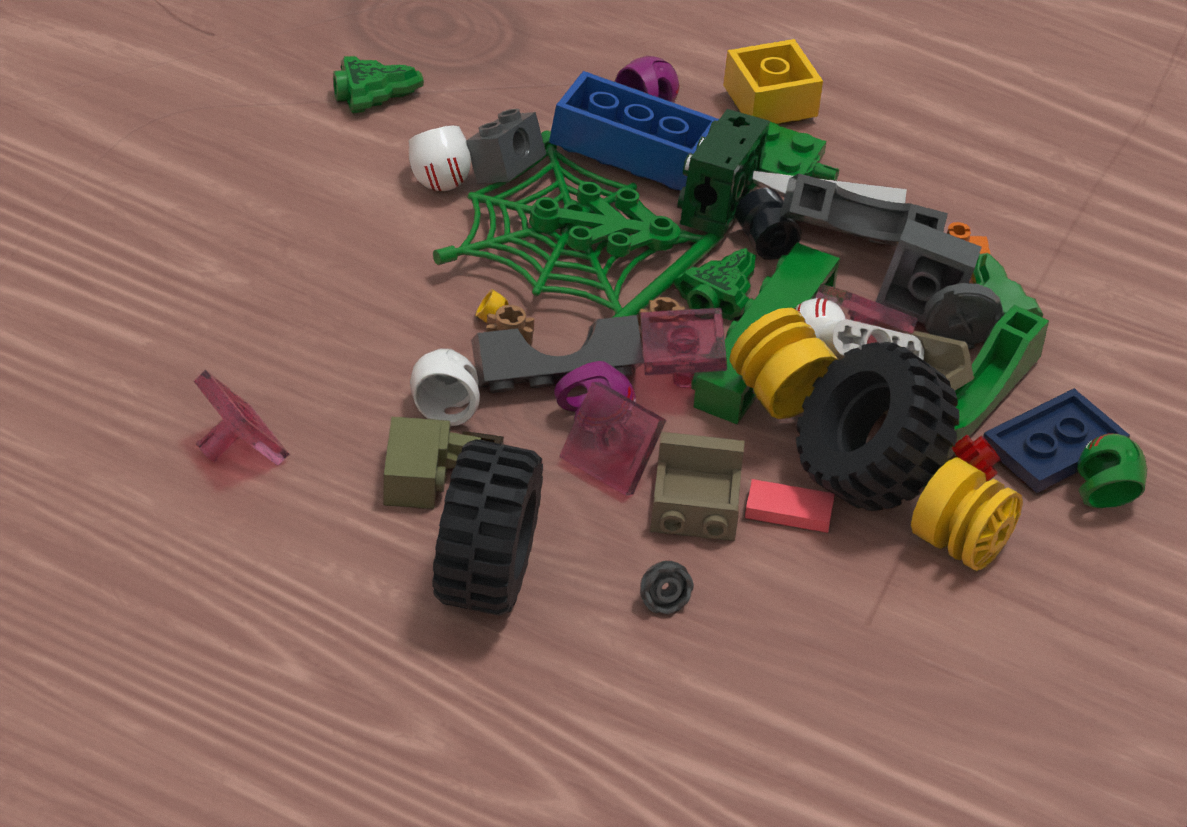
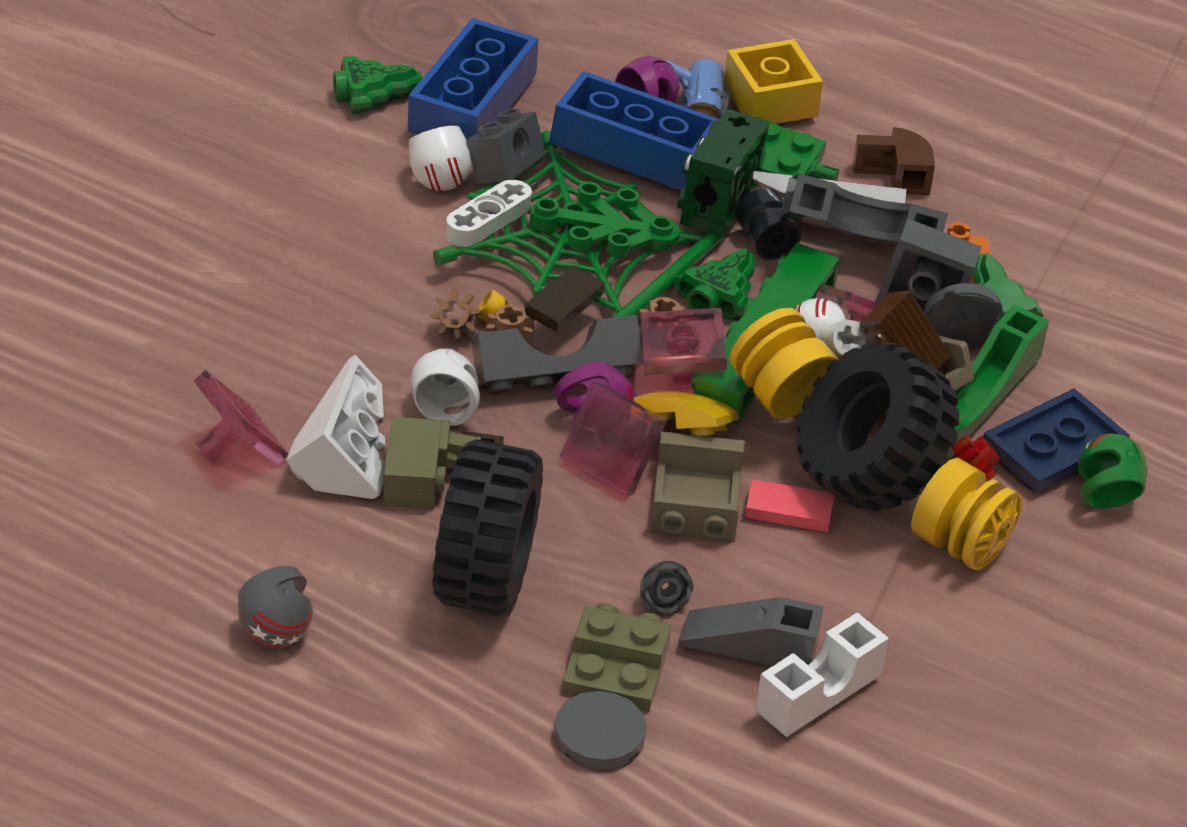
none -> dark grey helmet [238,566,313,649]
none -> white wedge [286,355,386,499]
none -> blue brick [407,18,539,140]
none -> medium nougat gear [430,289,482,339]
none -> white beam [445,180,532,247]
none -> dark brown tile [525,265,605,333]
none -> dark grey tile [554,691,646,770]
none -> olive plate [562,603,671,712]
none -> yellow slope [634,391,739,436]
none -> medium blue piece [666,59,732,119]
none -> dark grey slope [679,597,823,666]
none -> white arch [755,612,889,737]
none -> reddish brown brick [853,127,935,195]
none -> reddish brown brick [859,290,951,370]

